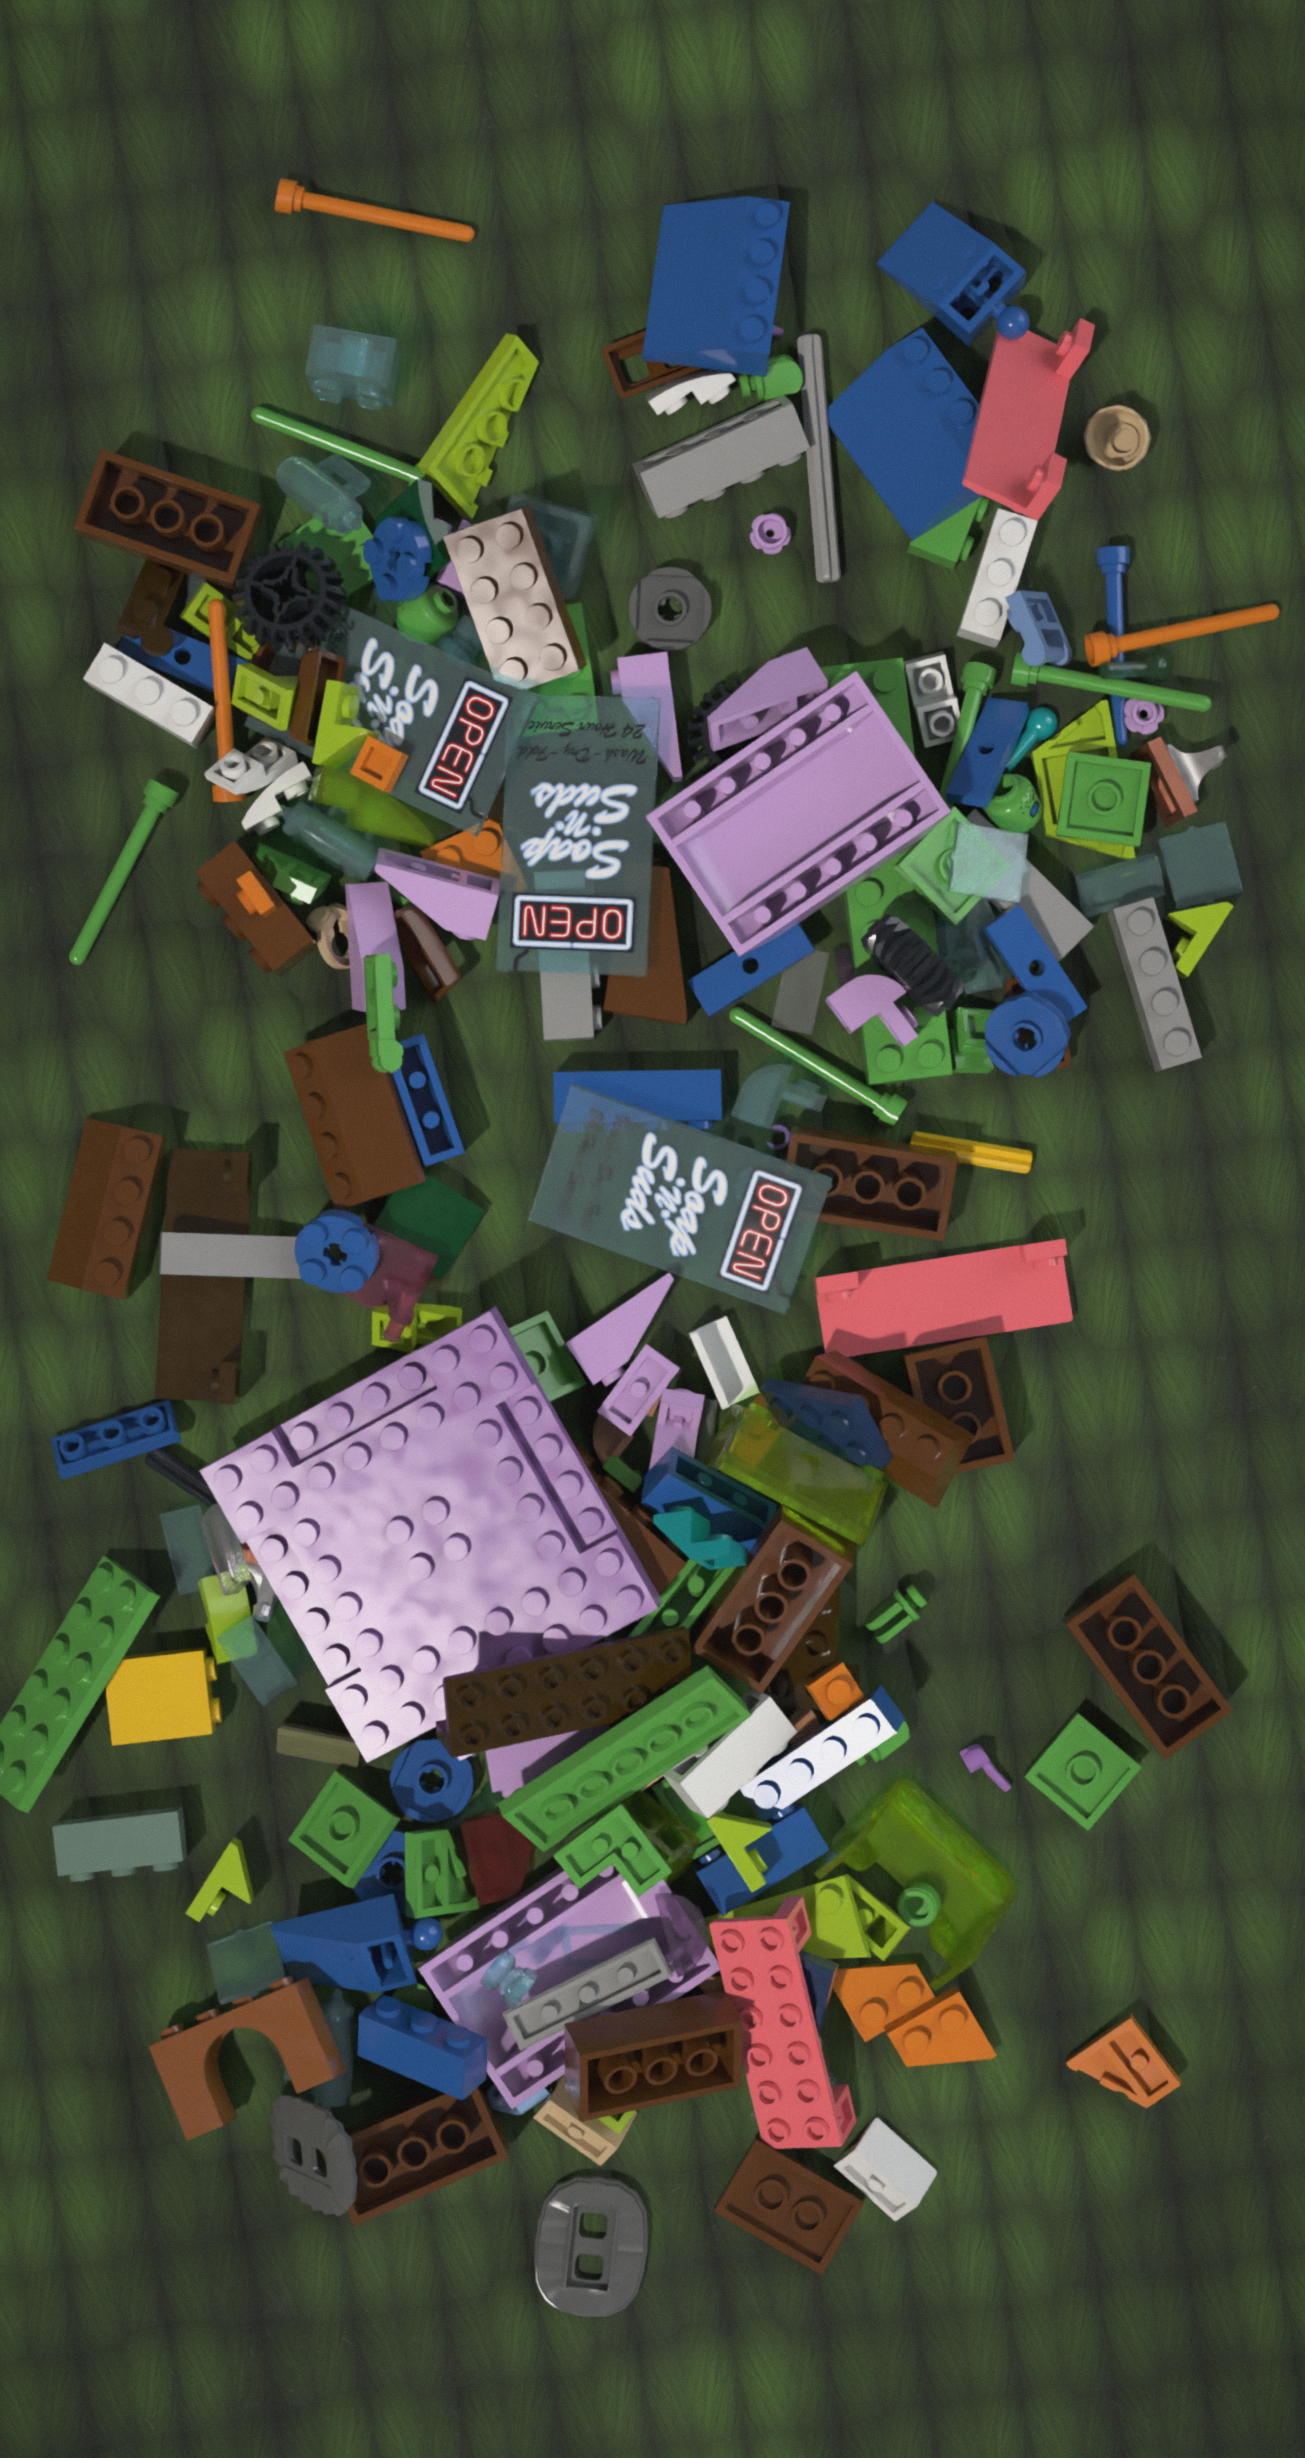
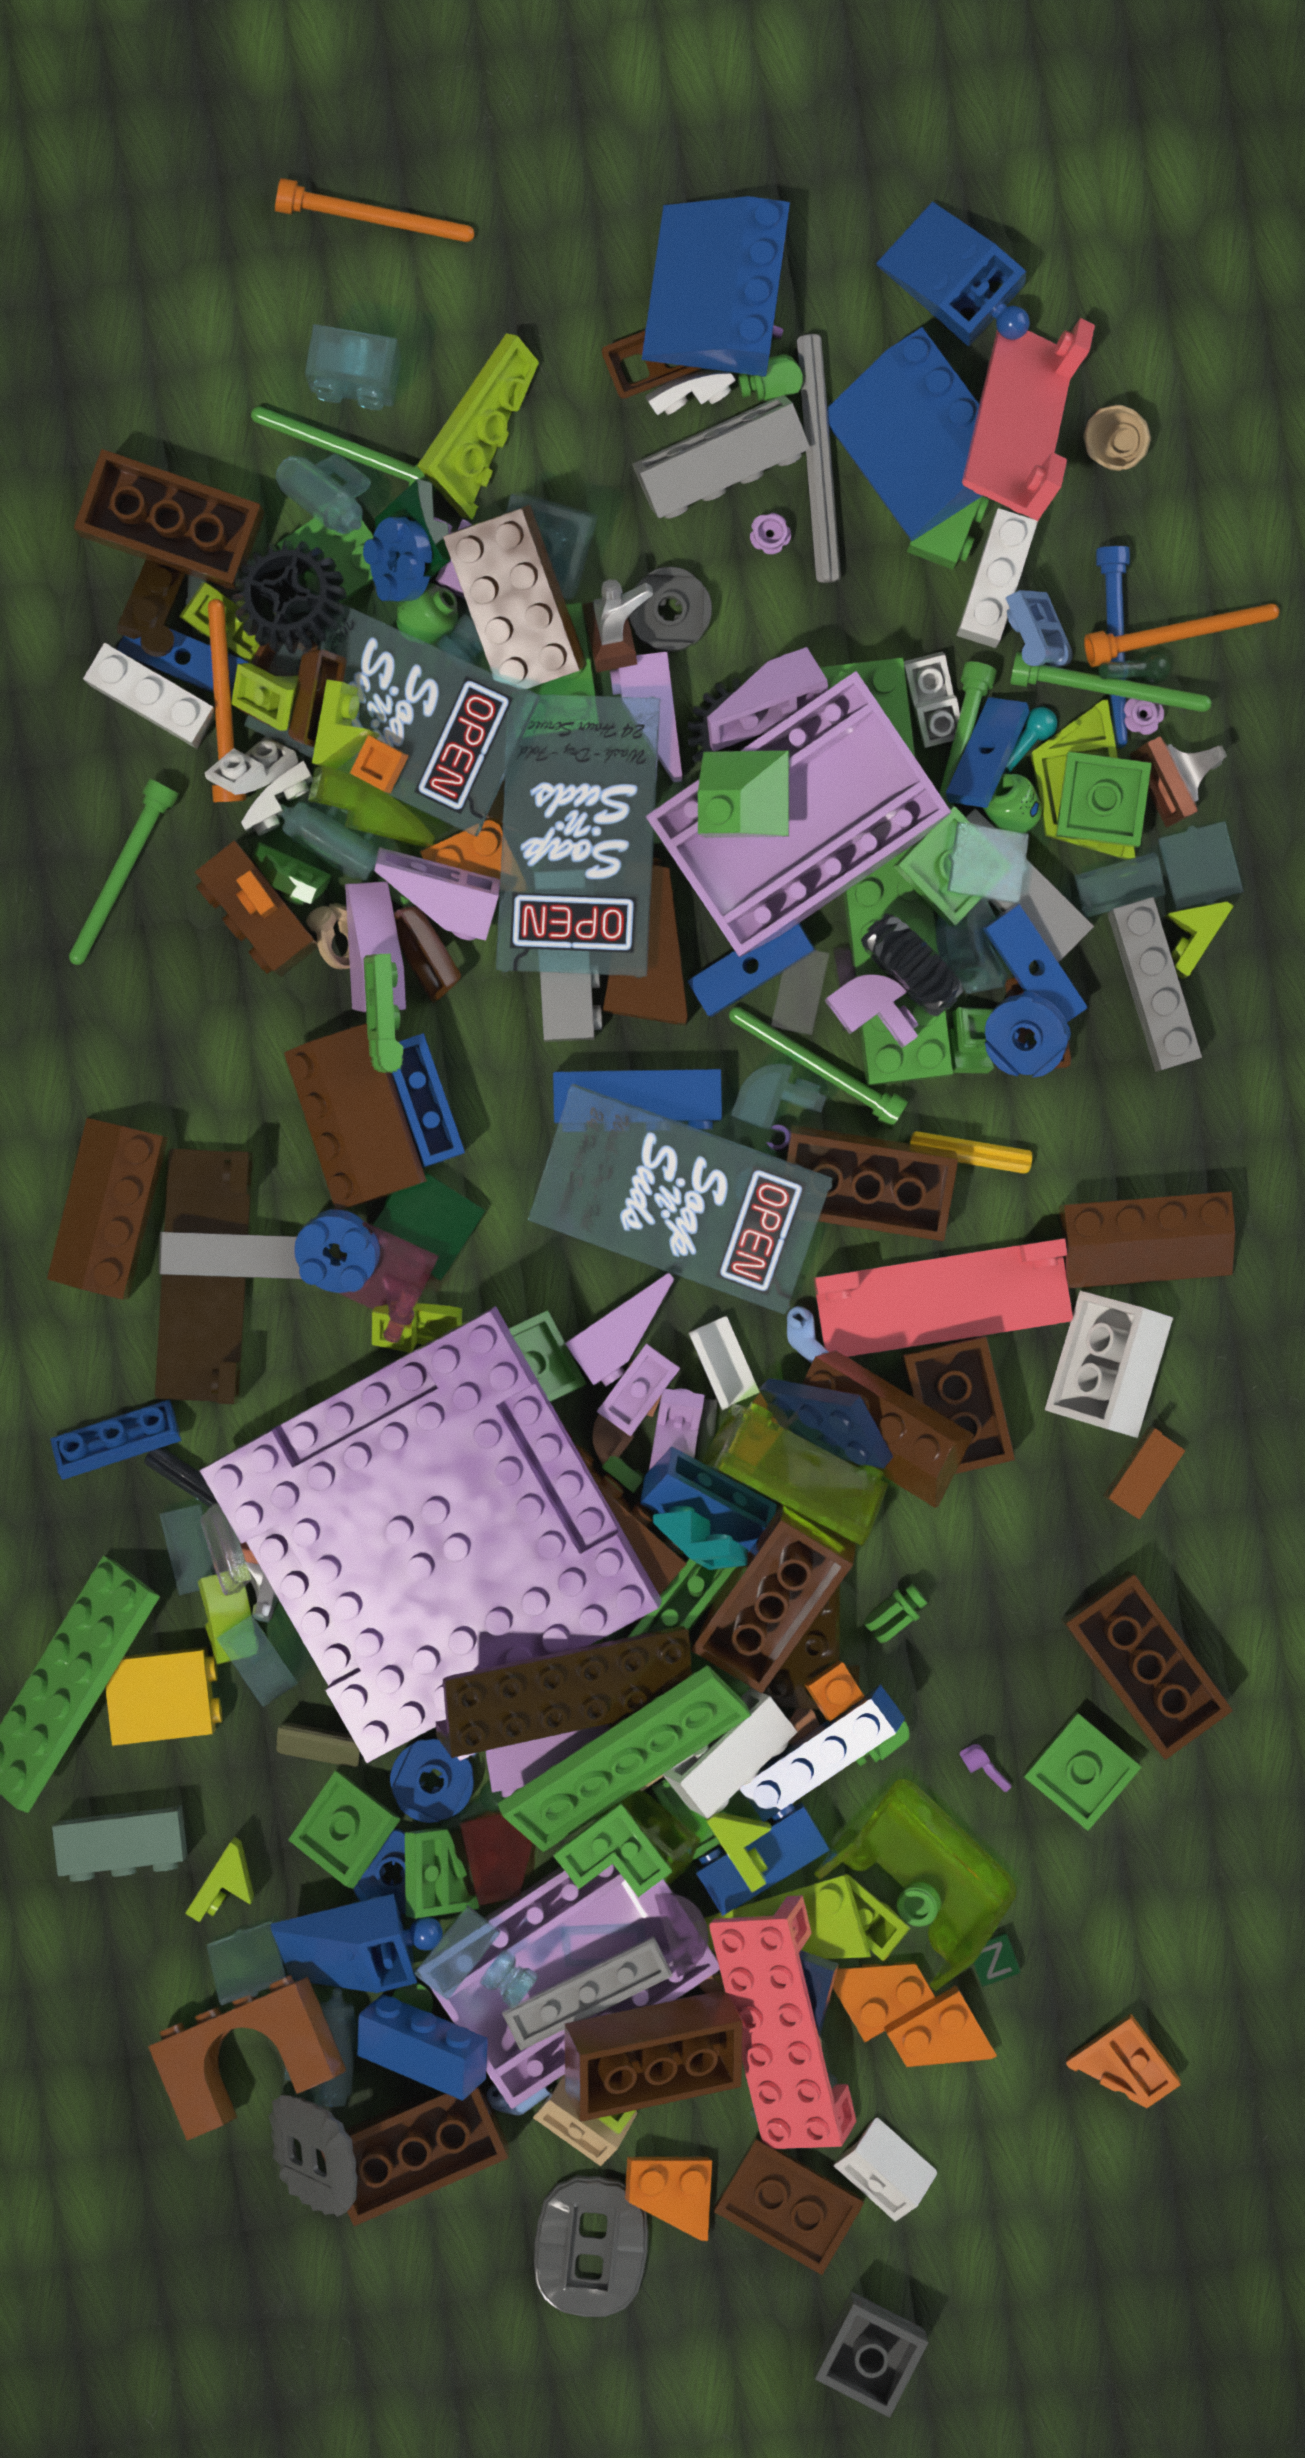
none -> clear light blue tile [414,1905,501,2000]
none -> piece [582,579,653,673]
none -> orange wing [625,2157,712,2241]
none -> bright green slope [698,750,789,838]
none -> light blue arm [787,1306,828,1364]
none -> dark grey brick [813,2292,929,2418]
none -> dark green tile [967,1931,1021,1987]
none -> white slope [1045,1291,1173,1438]
none -> reddish brown slope [1059,1191,1235,1288]
none -> dark orange panel [1103,1427,1186,1519]

